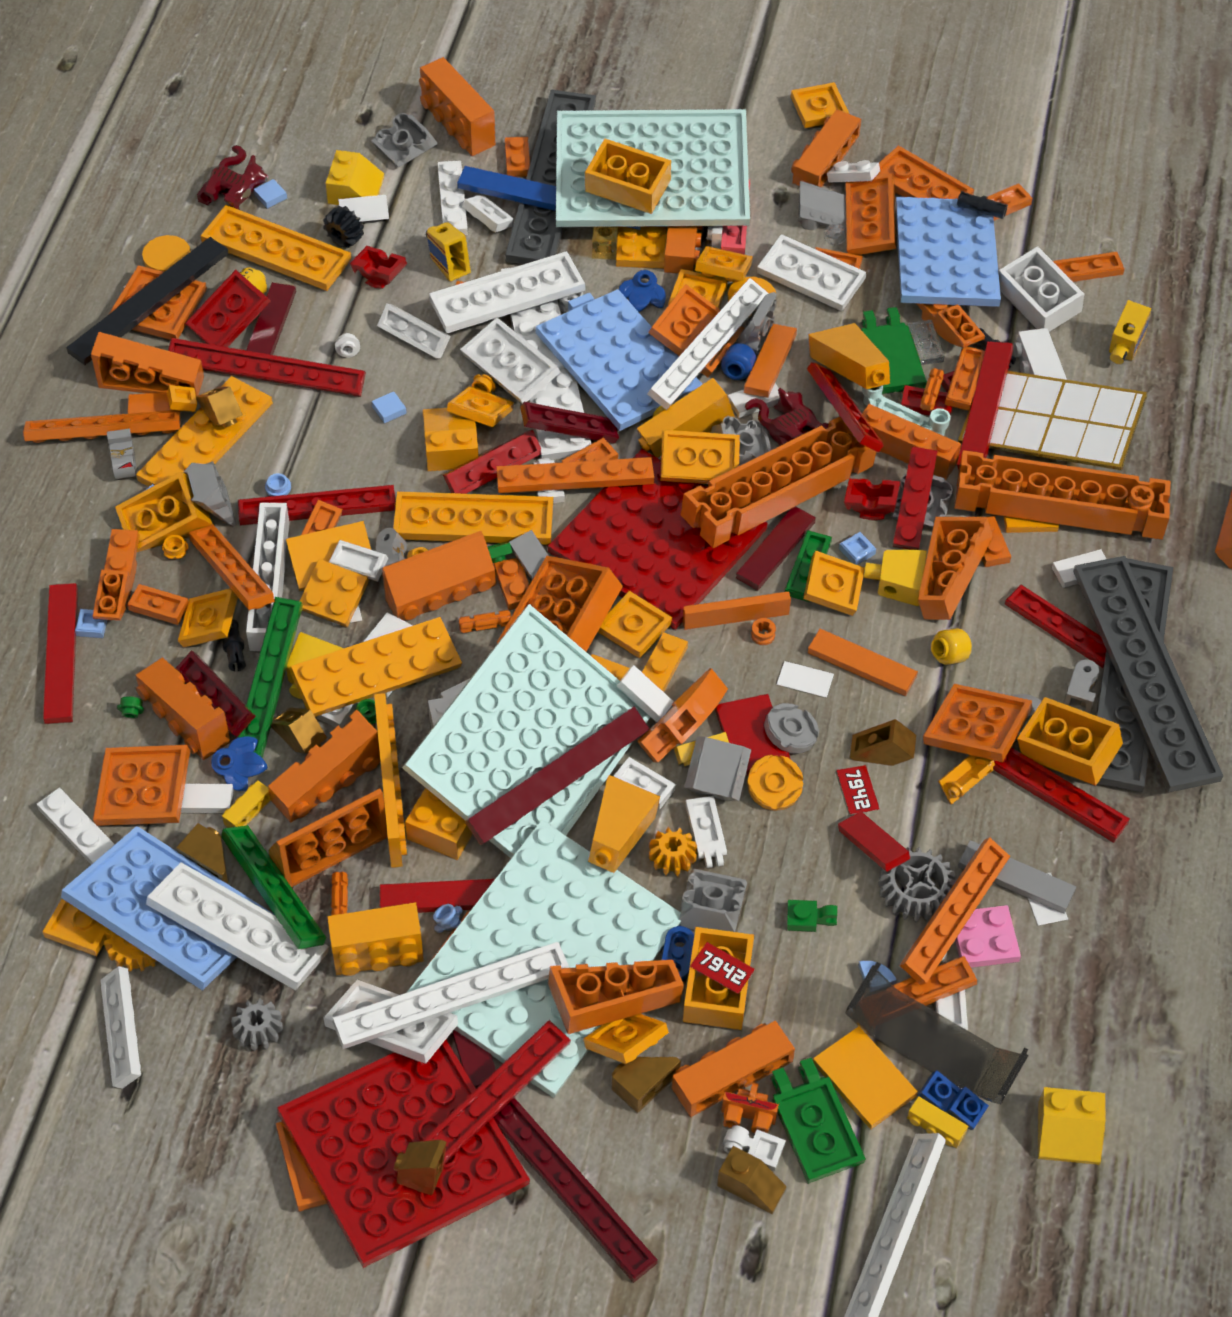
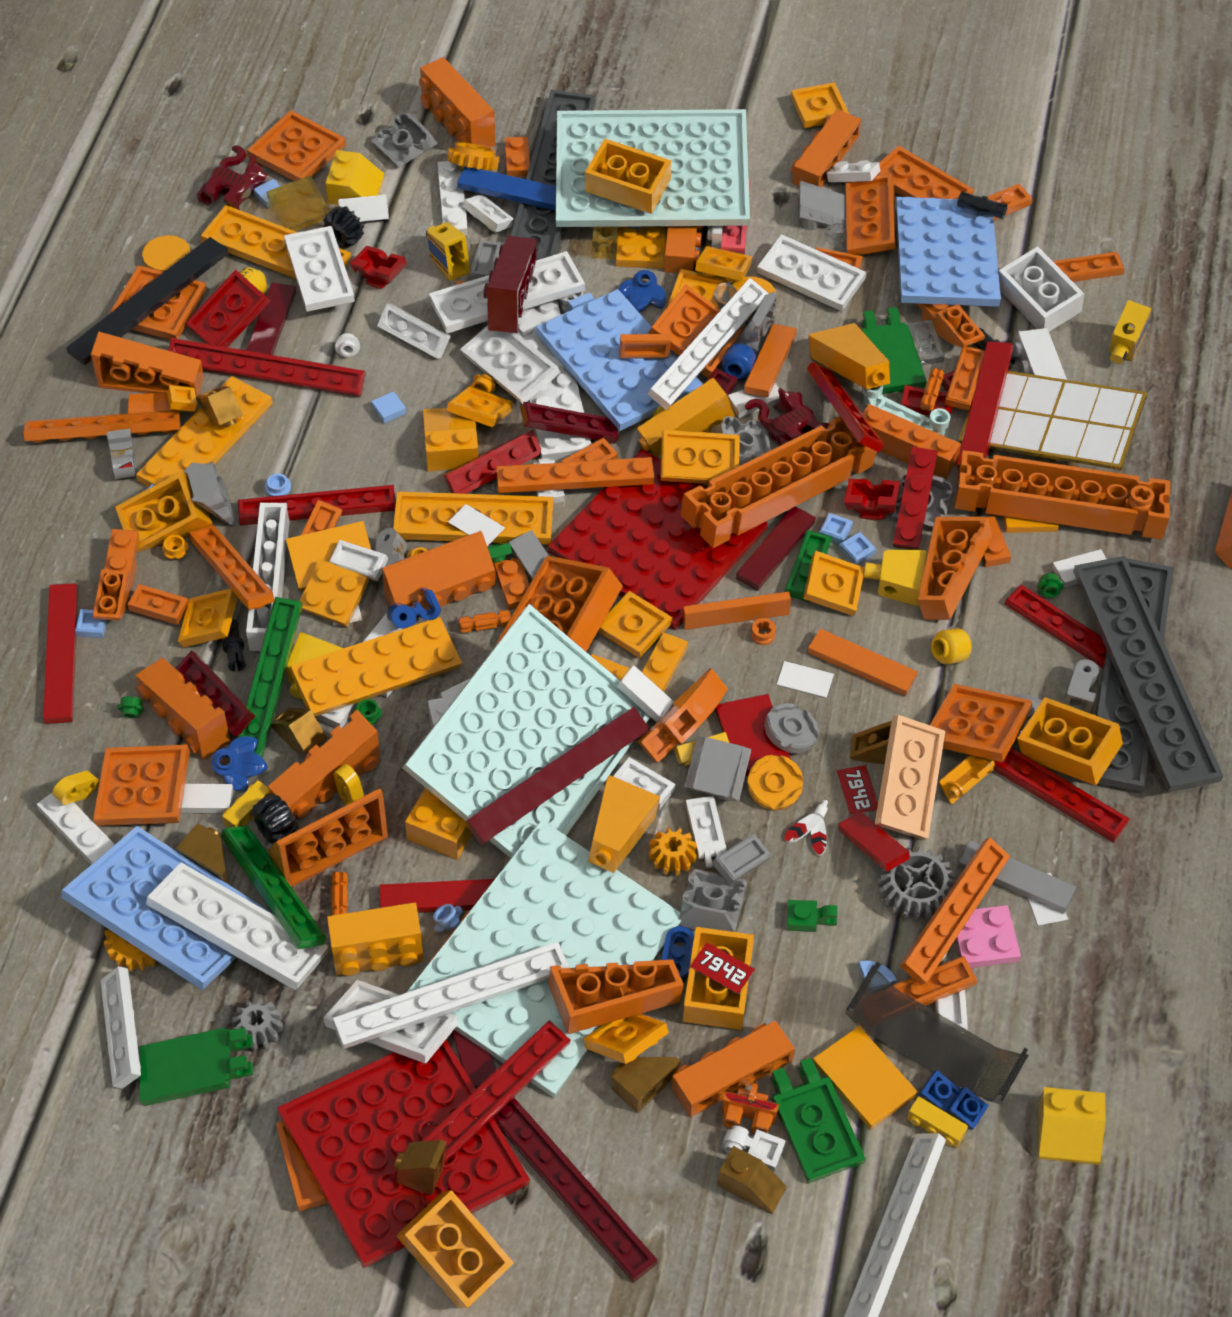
light orange plate [42,899,109,957] -> none
light orange plate [374,693,407,868] -> none
none -> yellow beam [52,770,100,805]
none -> green tile [140,1027,253,1106]
none -> orange plate [247,110,346,186]
none -> black gear [252,794,298,844]
none -> clear yellow plate [267,175,330,231]
none -> white plate [284,226,355,312]
none -> yellow beam [333,764,364,805]
none -> blue leg [387,588,441,629]
none -> light orange brick [396,1190,514,1308]
none -> light orange gear [447,142,499,171]
none -> white sticker [448,504,505,546]
none -> light grey tile [469,240,503,281]
none -> dark red wedge [484,236,537,334]
none -> orange tile [618,334,671,358]
none -> dark red plate [705,368,738,397]
none -> light grey tile [712,834,772,885]
none -> clear tile [713,283,738,307]
none -> piece [784,800,828,856]
none -> light blue tile [819,513,853,544]
none -> light nougat plate [875,715,945,840]
none -> green plate [1037,573,1064,598]

